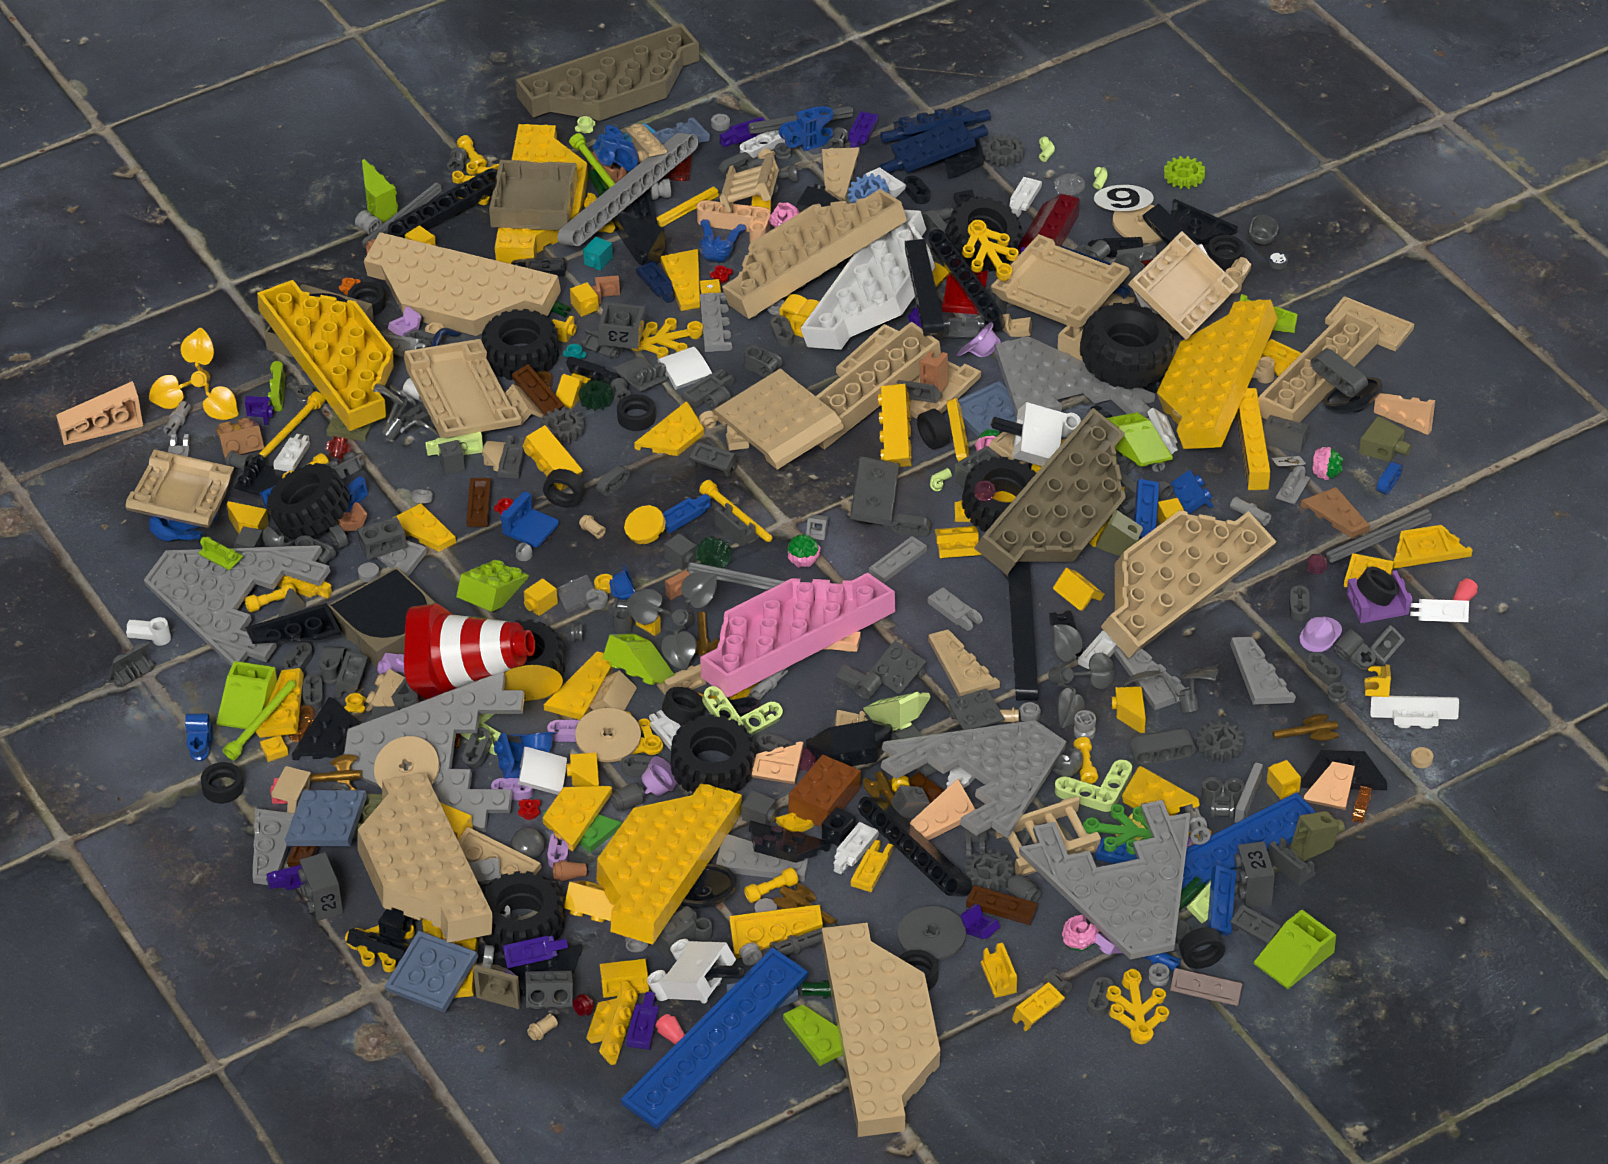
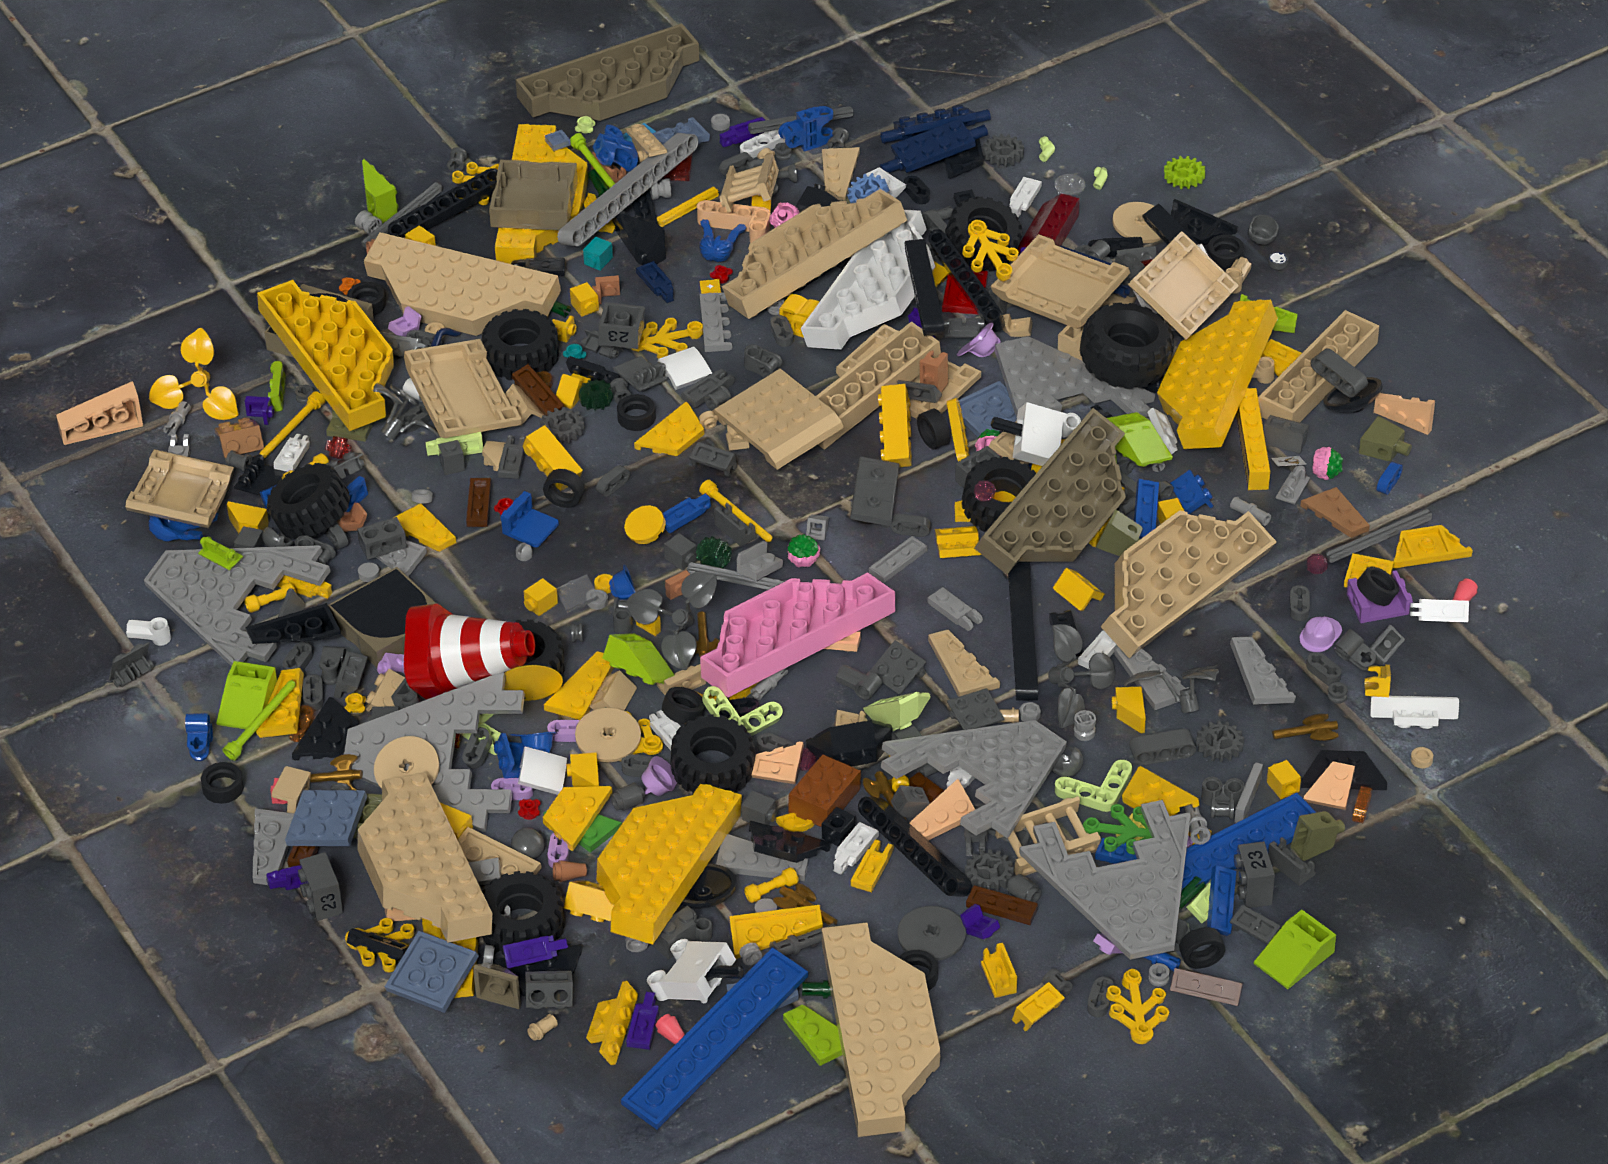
yellow plate [260,735,288,762] -> none
black brick [378,908,413,942] -> none
lime slope [456,560,529,612] -> none
yellow piece [457,135,487,169] -> none
dark red plate [573,994,594,1016] -> none
tan pin [579,515,606,539] -> none
yellow hinge [600,959,649,998] -> none
yellow wing [661,249,700,311] -> none
dark purple hinge [848,111,879,148] -> none
yellowish green arm [930,468,952,491] -> none
bright pink piece [1062,914,1099,951] -> none
yellow piece [1073,737,1098,784] -> none
white sticker [1094,185,1154,211] -> none
tan tile [1325,296,1415,352] -> none
none -> sand blue tile [545,130,571,151]
none -> light grey bracket [737,541,783,581]

